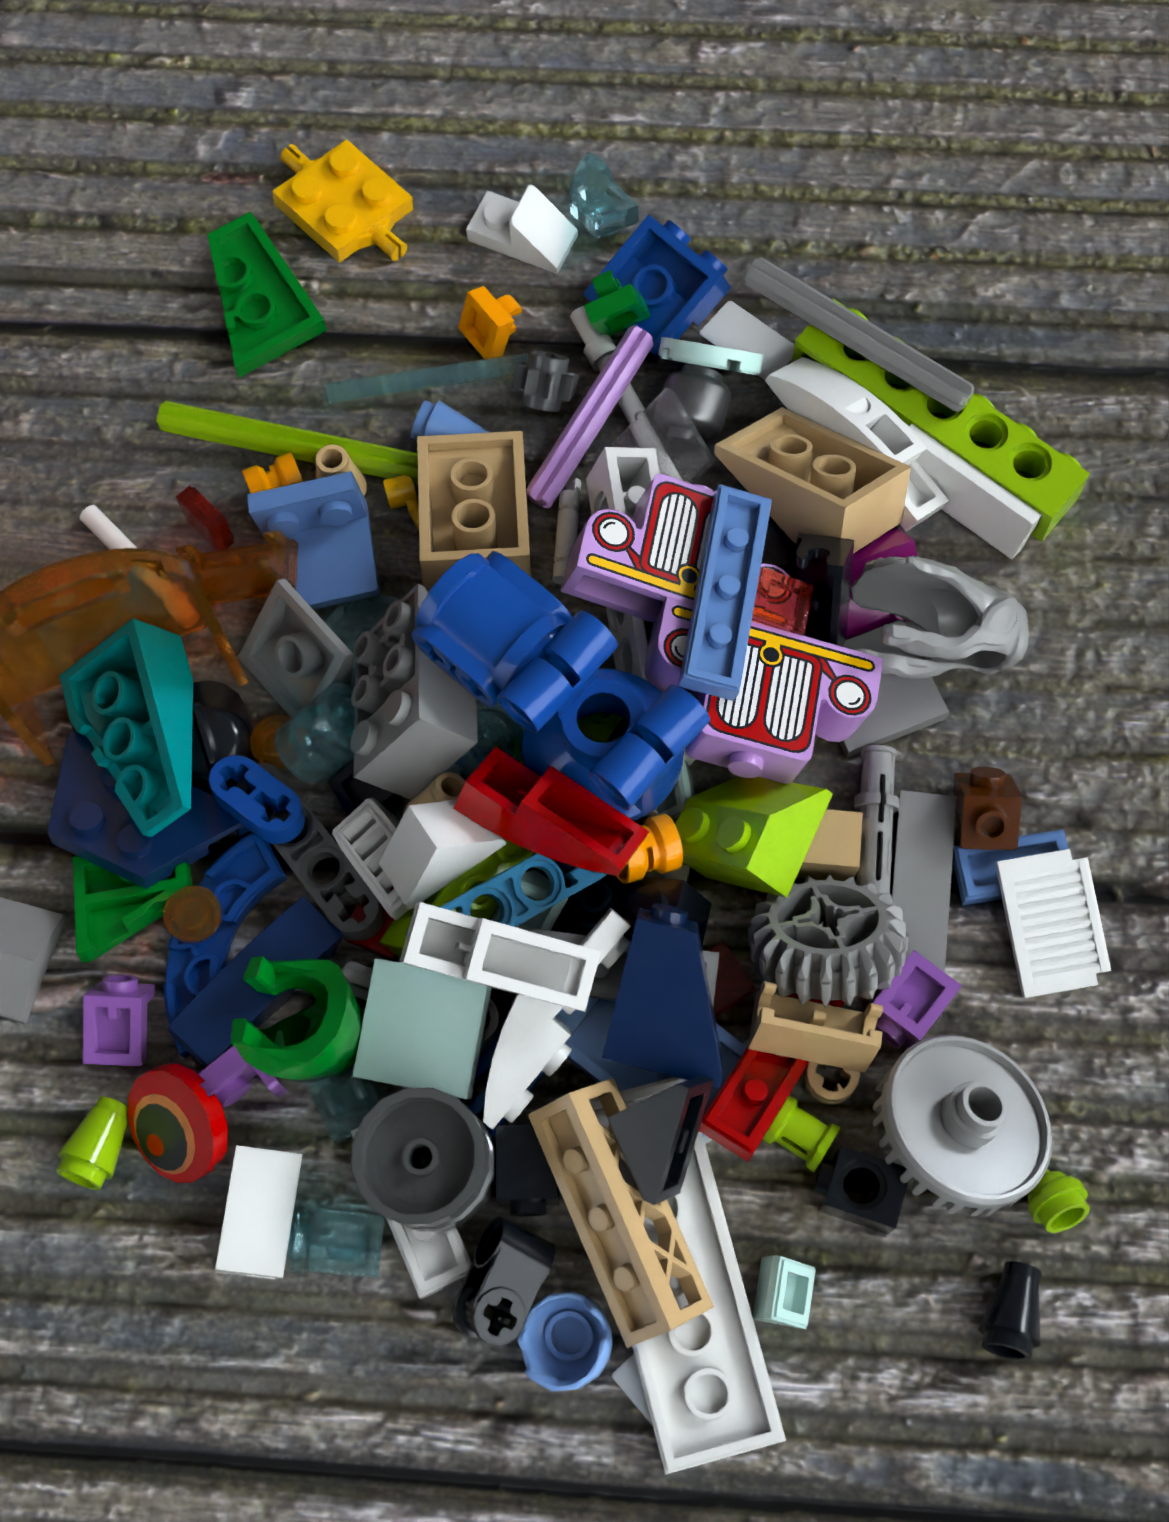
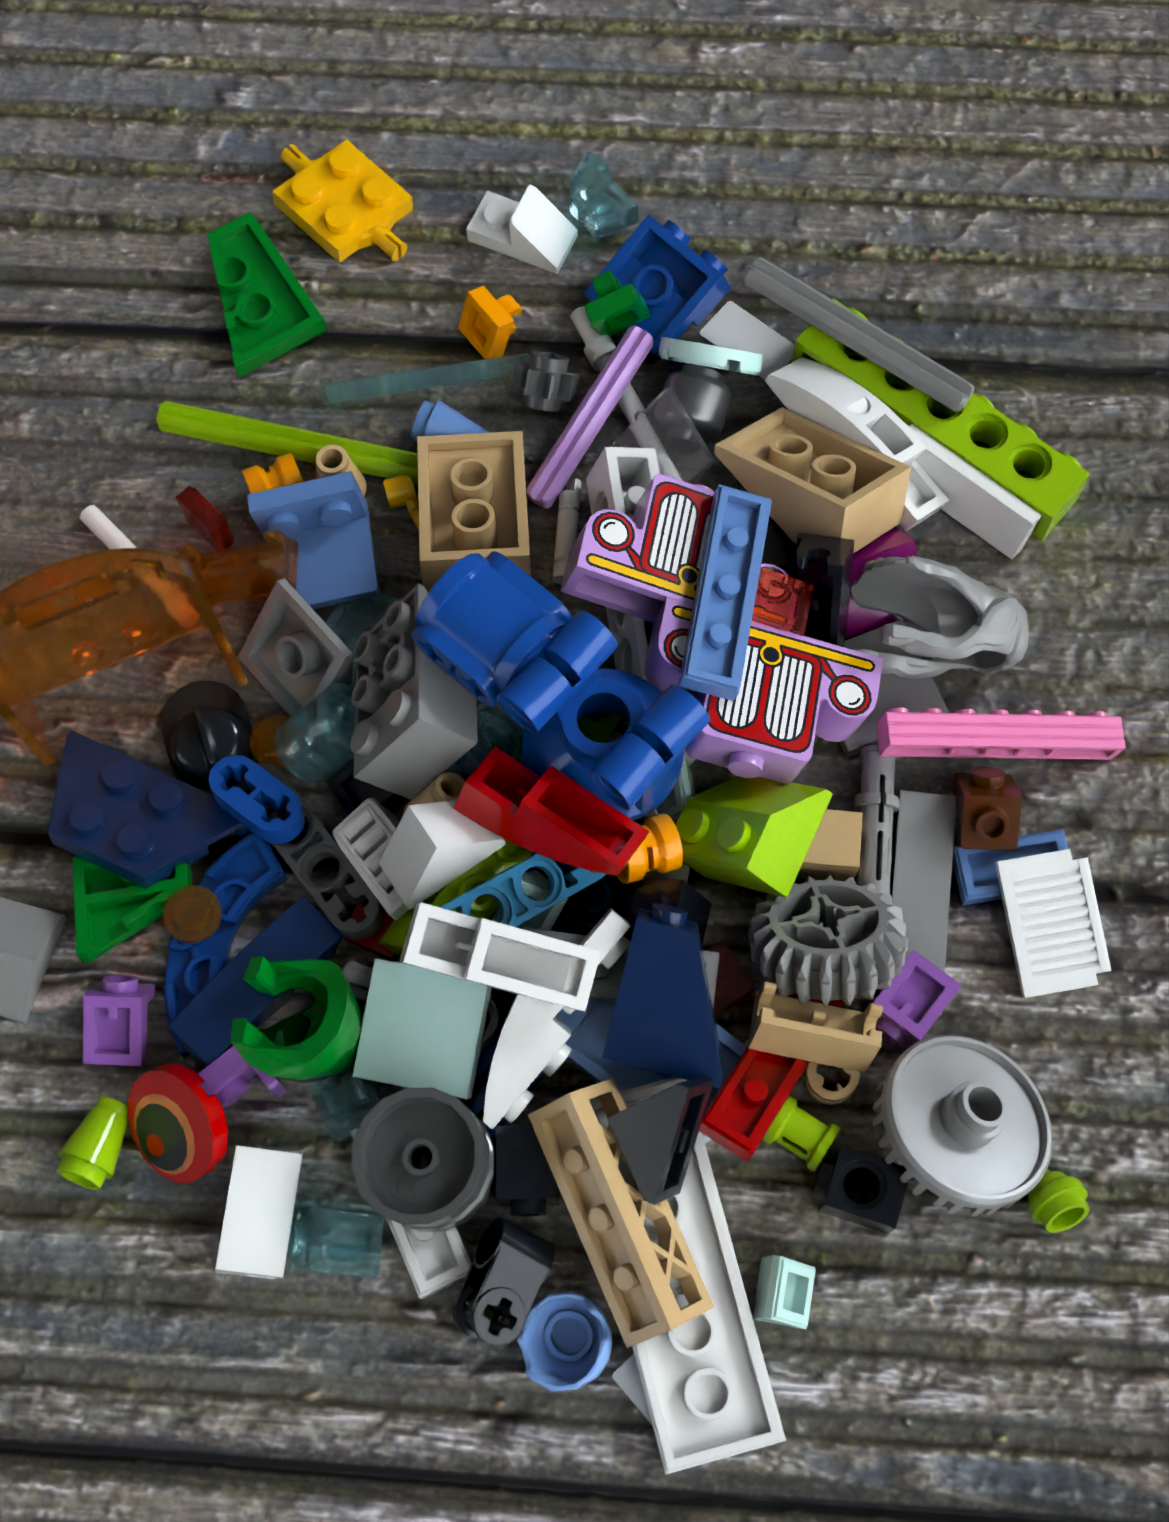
teal wedge [59,618,193,837] -> none
black cone [978,1261,1041,1361] -> none
none -> bright pink piece [876,708,1126,760]

